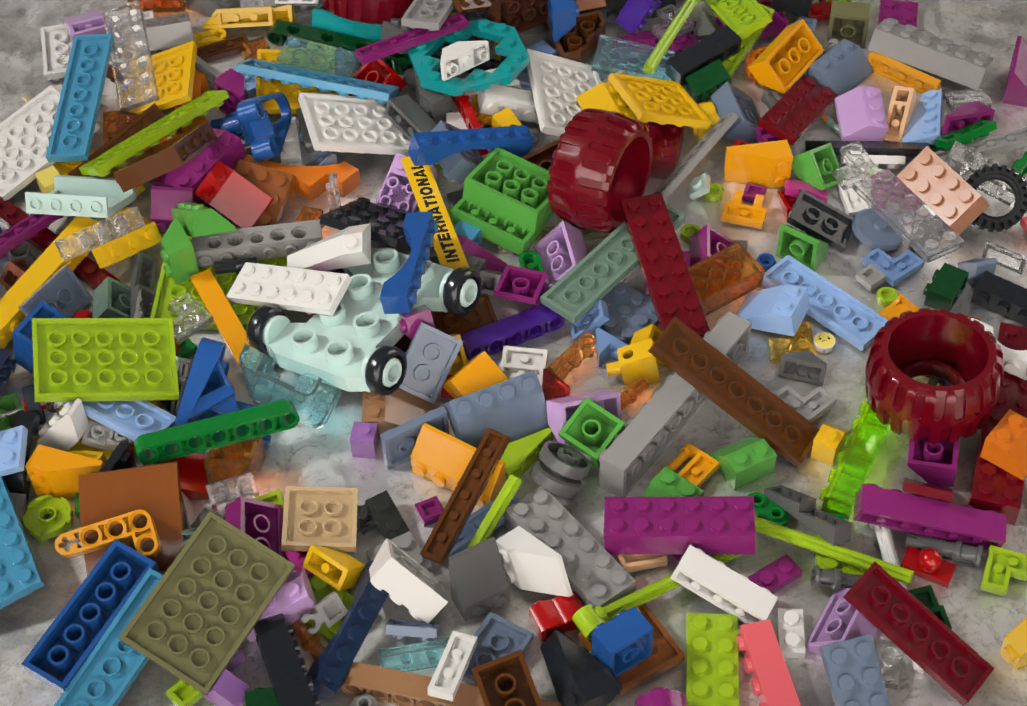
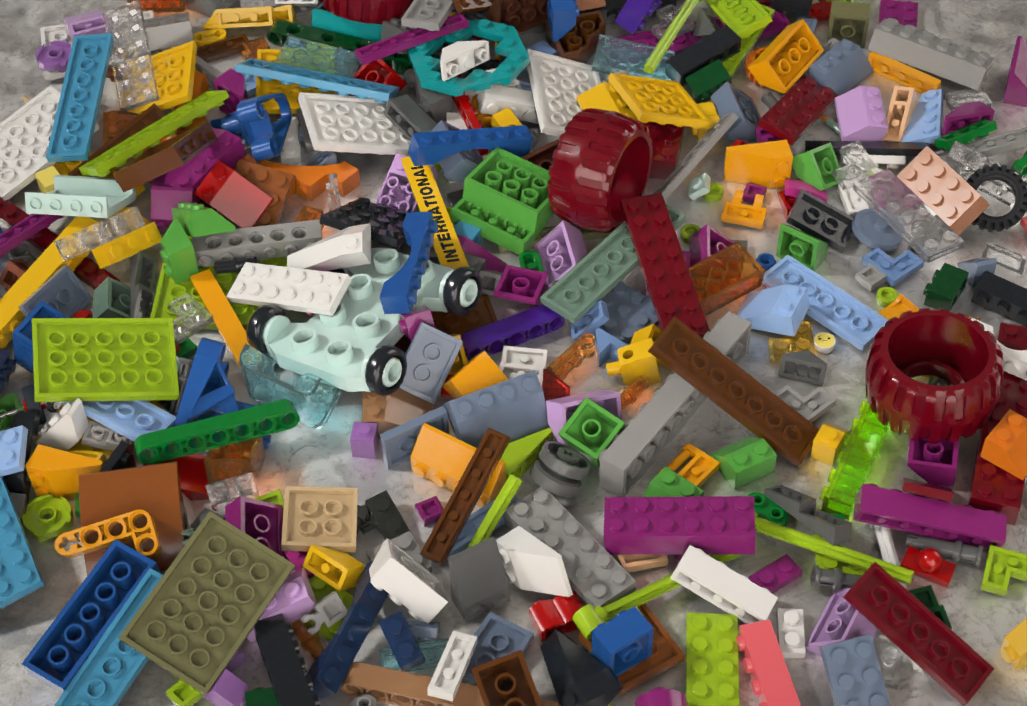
none -> medium lavender plate [35,40,72,72]
none -> dark blue brick [378,611,426,672]

